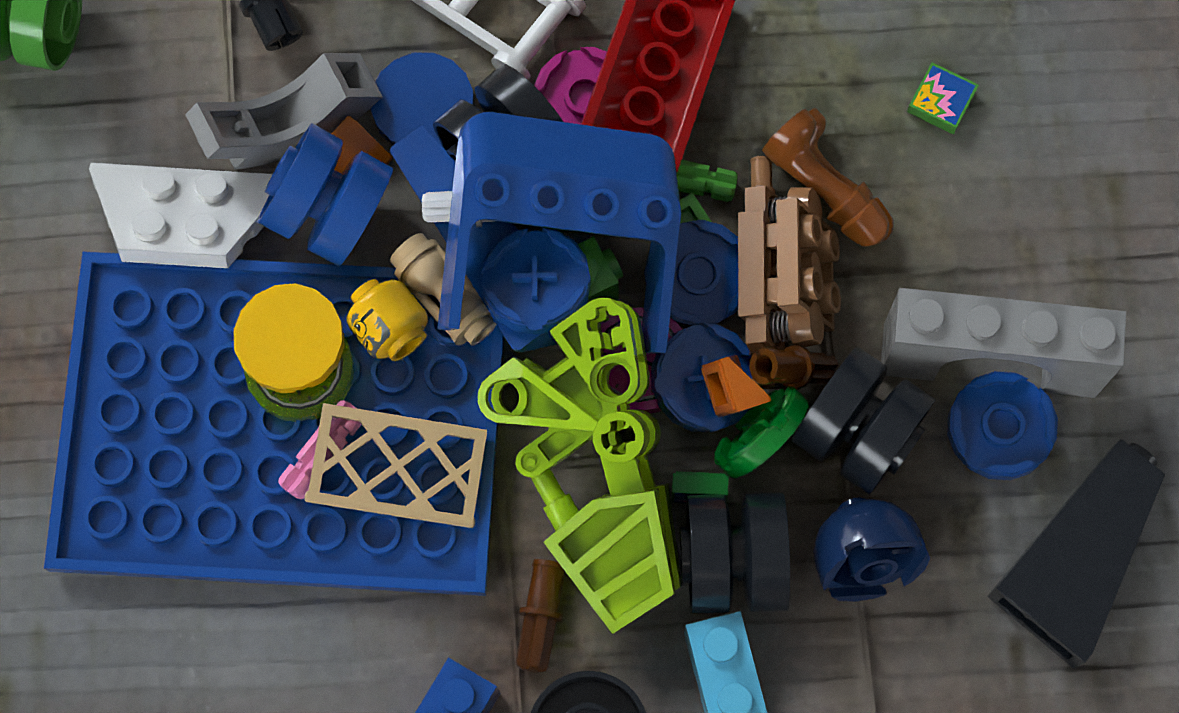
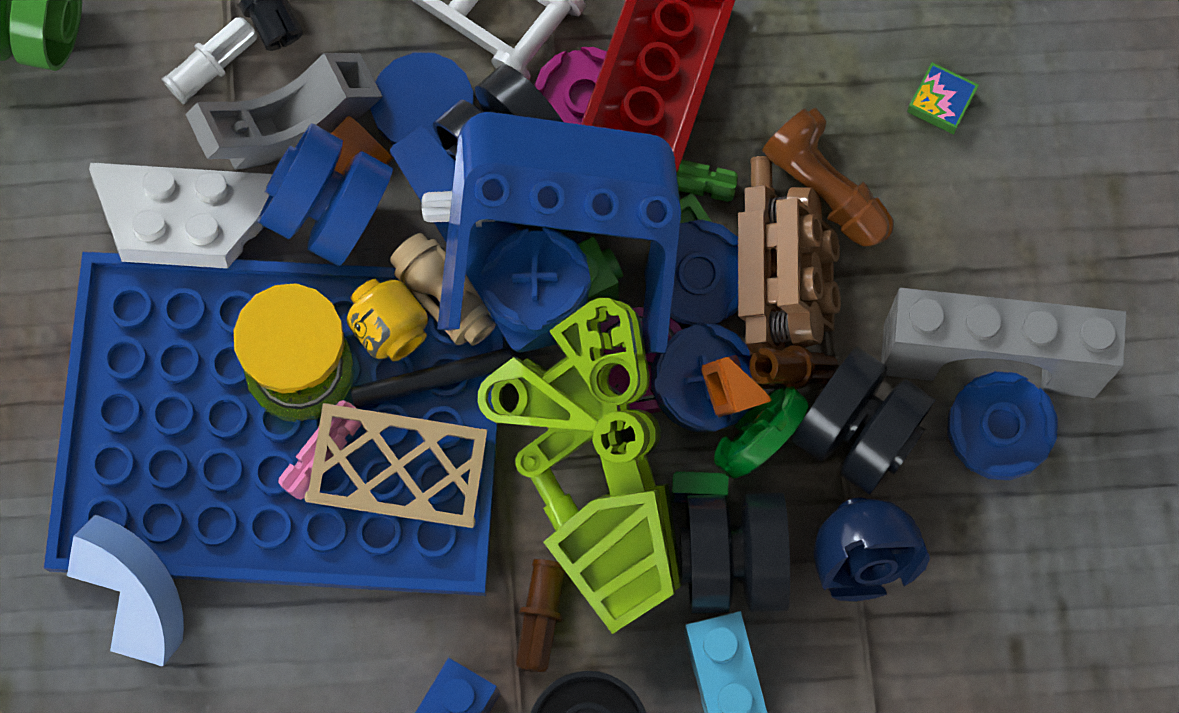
black slope [987,439,1165,669] -> none
none -> light blue brick [67,515,184,666]
none -> white axle [161,17,258,104]
none -> black piece [350,347,512,408]

